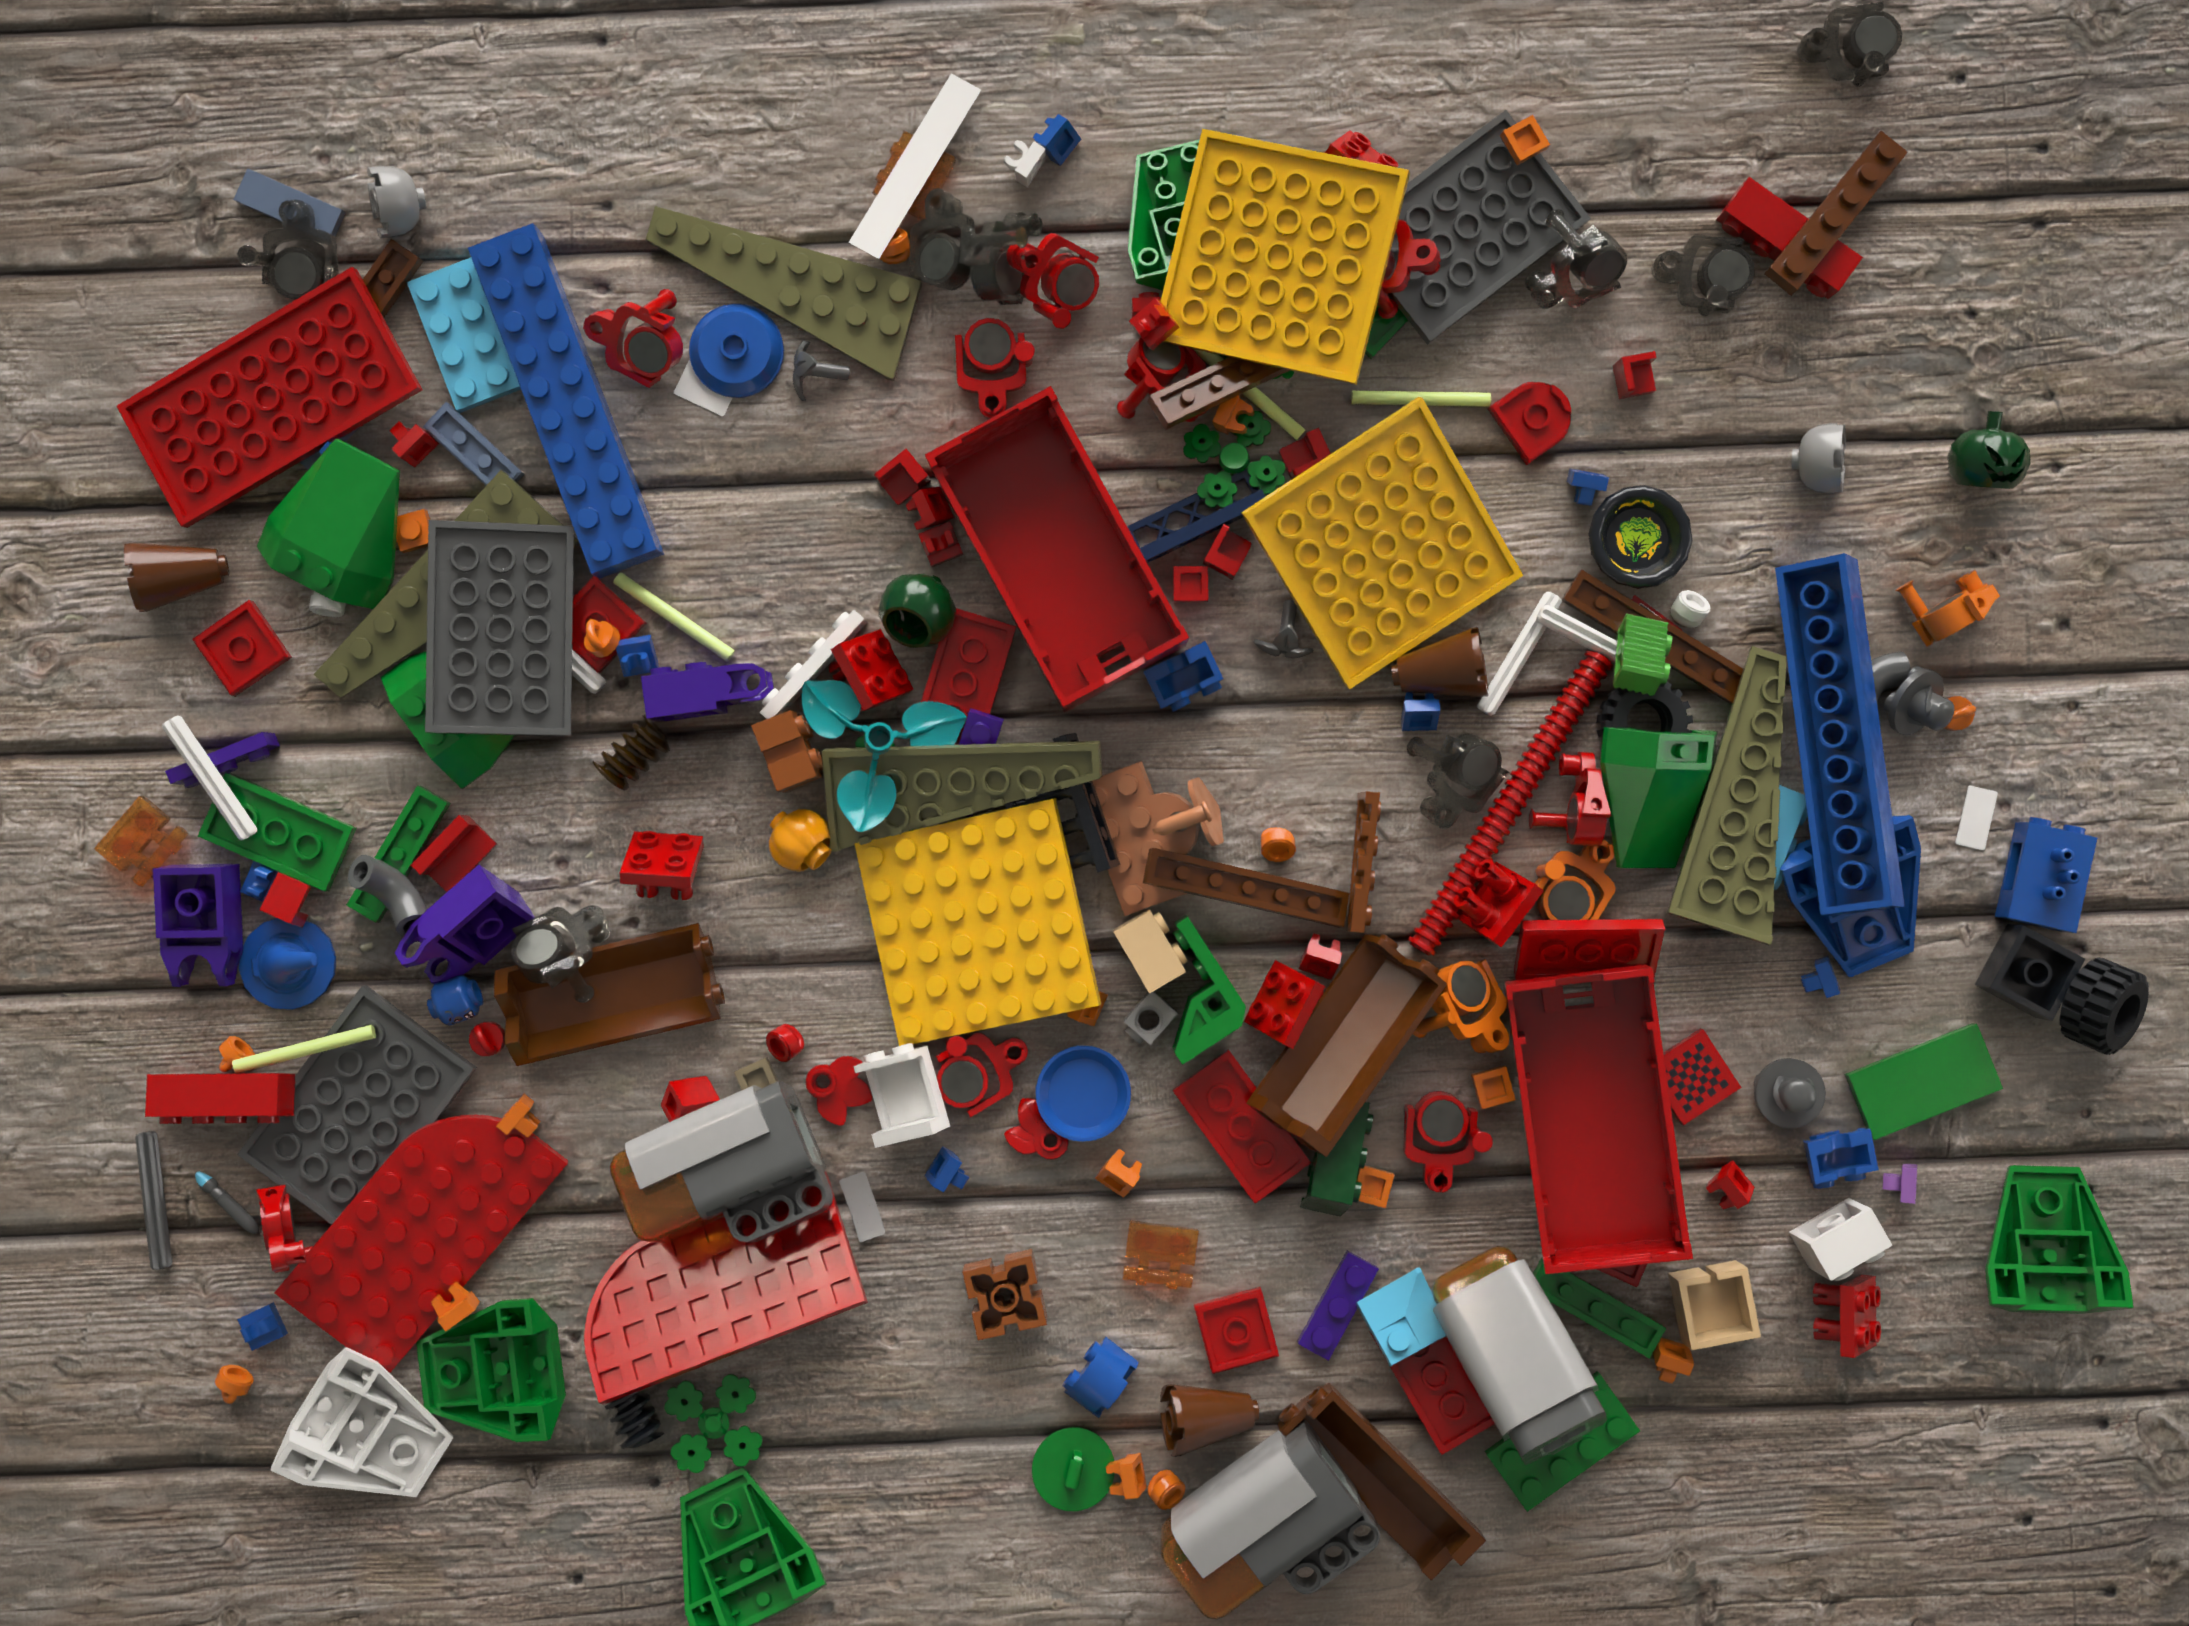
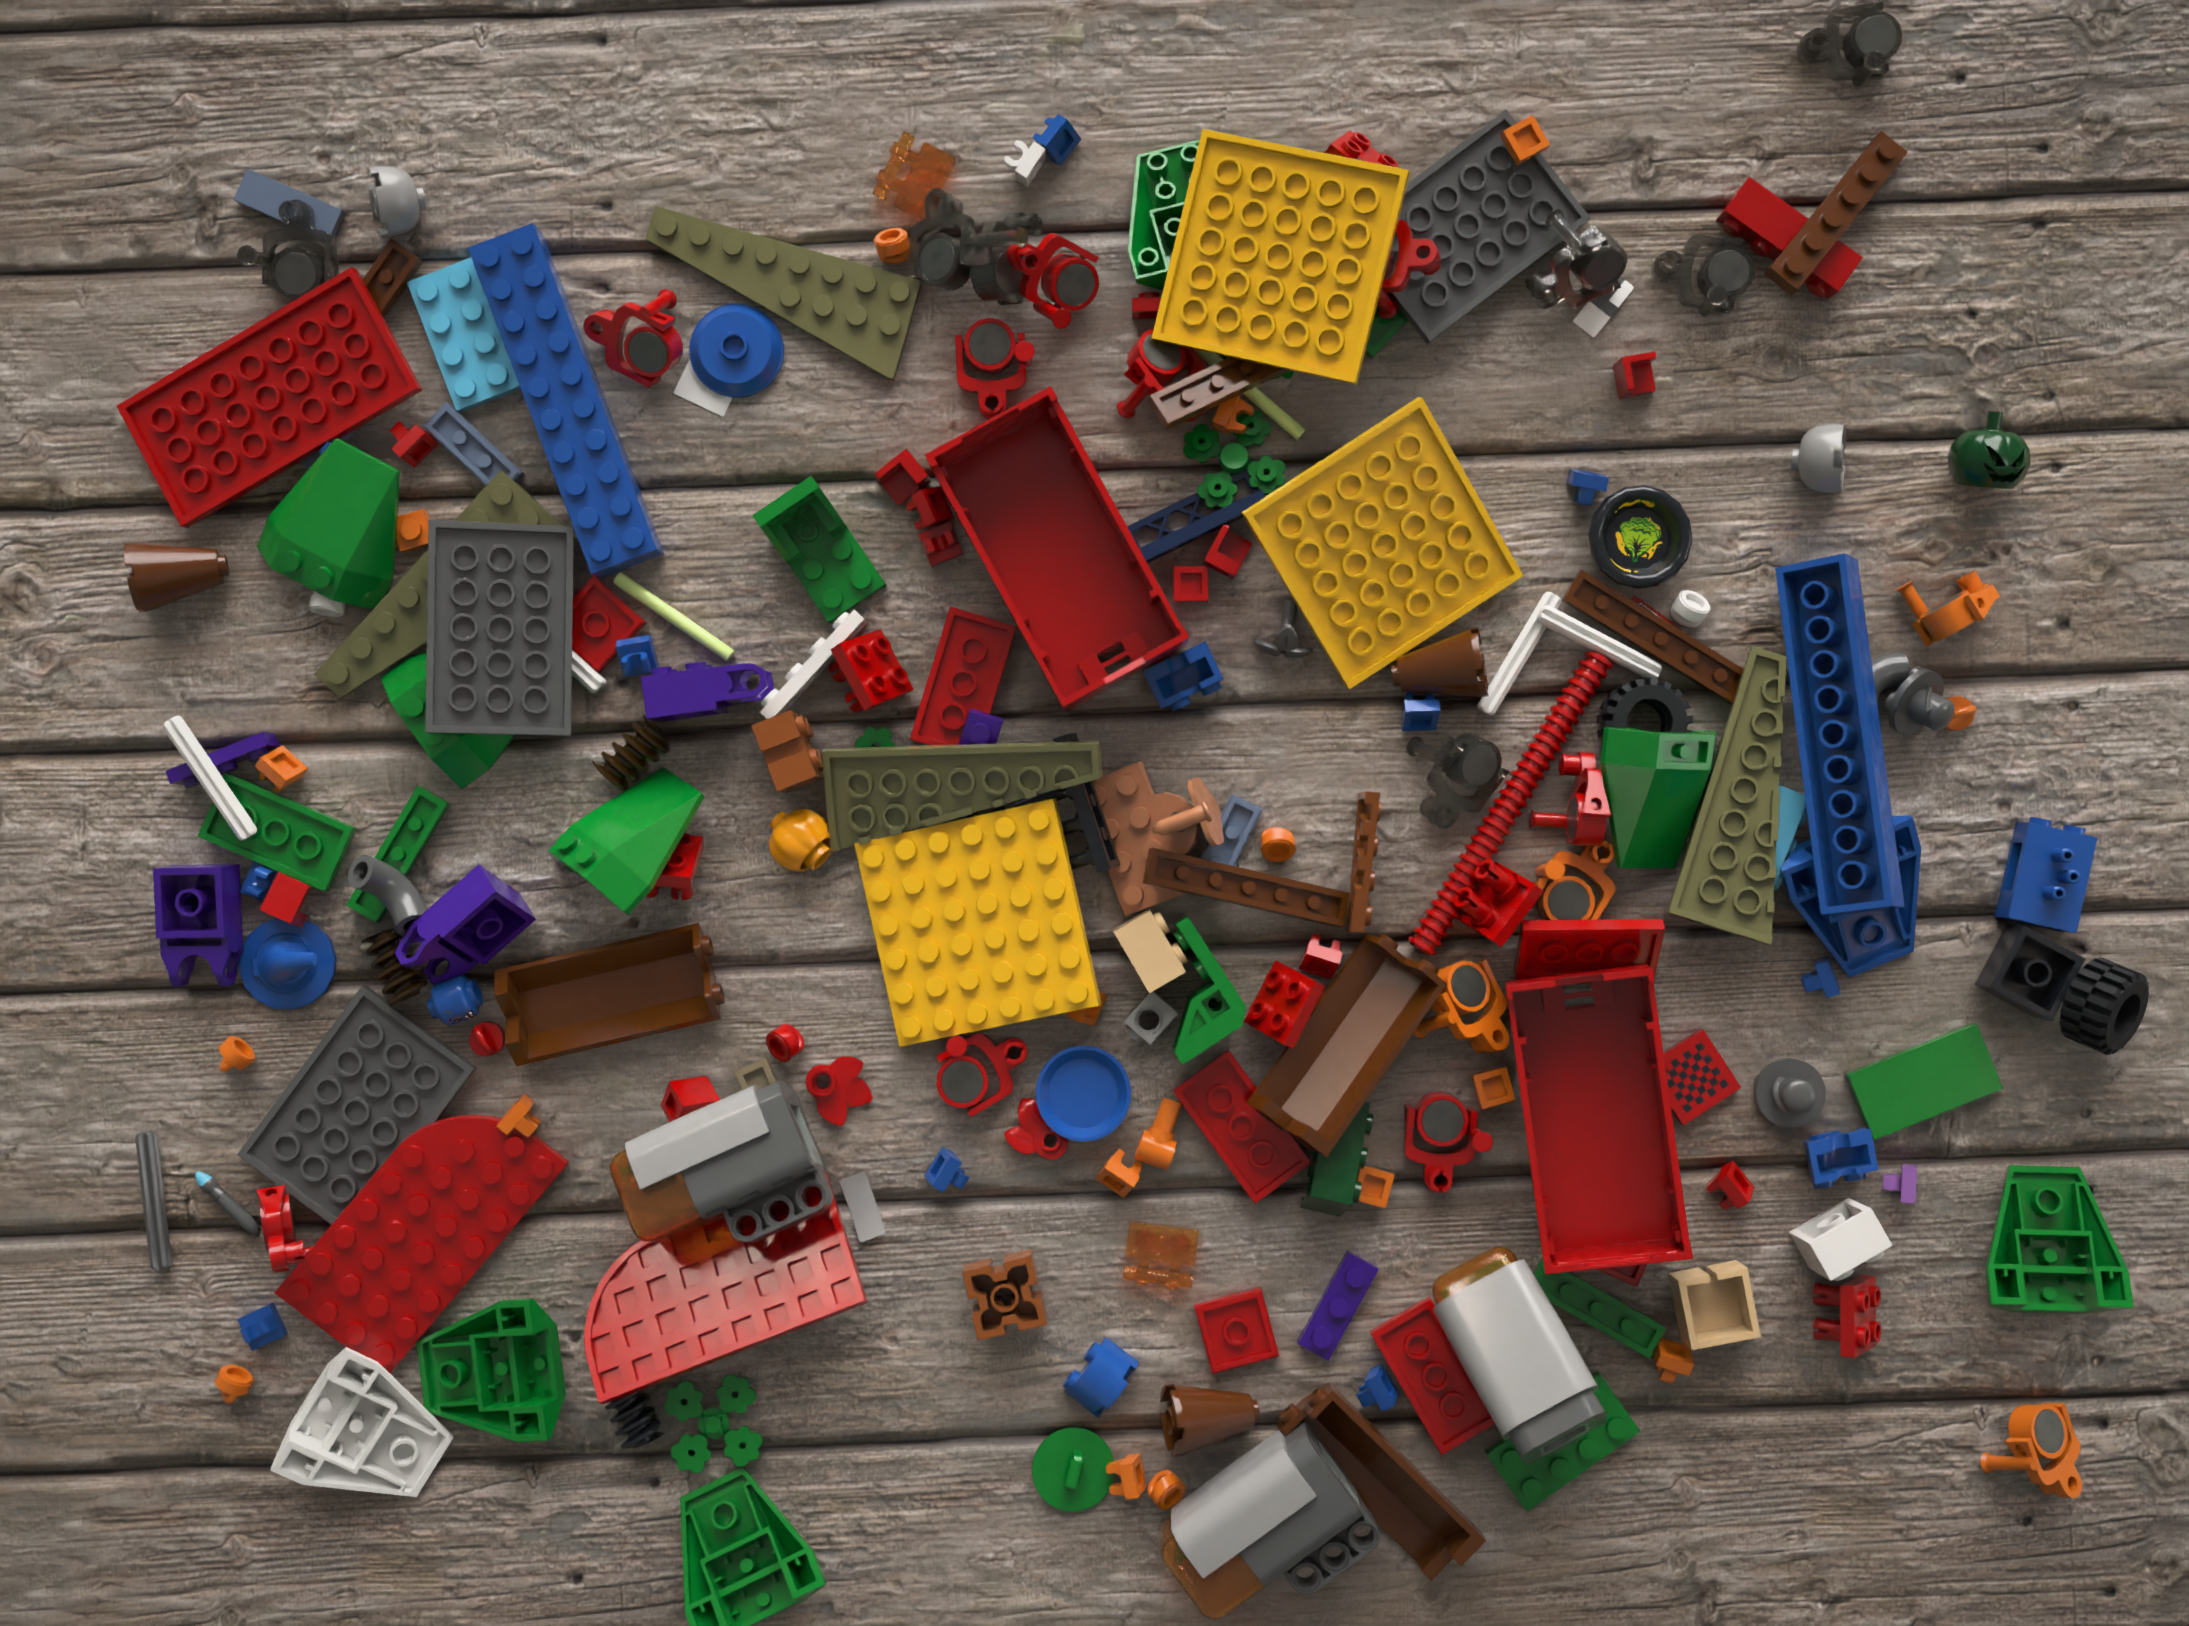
clear orange plate [94,796,189,887] -> none
red brick [145,1073,295,1124] -> none
red tile [192,600,292,697] -> none
yellowish green bar [232,1025,376,1074] -> none
red panel [411,815,497,892] -> none
orange tile [431,1282,480,1332] -> none
clear smoke piece [511,905,611,1003] -> none
orange tile [584,619,620,658] -> none
dark grey plant [793,340,850,401] -> none
teal plant [802,680,967,832] -> none
white sticker [849,74,981,259] -> none
white panel [853,1043,950,1148] -> none
dark green piece [879,573,956,648] -> none
red tile [1129,298,1180,350] -> none
red panel [1279,427,1331,480] -> none
yellowish green bar [1351,390,1491,407] -> none
medium azure plate [1355,1267,1446,1367] -> none
red tile [1487,382,1571,465] -> none
bright green brick [1613,613,1672,696] -> none
white sticker [1955,785,1998,850] -> none
none -> orange tile [255,745,308,793]
none -> dark brown piece [361,928,428,1006]
none -> green wedge [548,767,705,915]
none -> green bracket [752,476,887,624]
none -> orange pin [1134,1097,1182,1171]
none -> sand blue tile [1200,794,1263,902]
none -> blue tile [1356,1363,1399,1412]
none -> white sticker [1573,274,1633,337]
none -> orange piece [1980,1403,2082,1498]

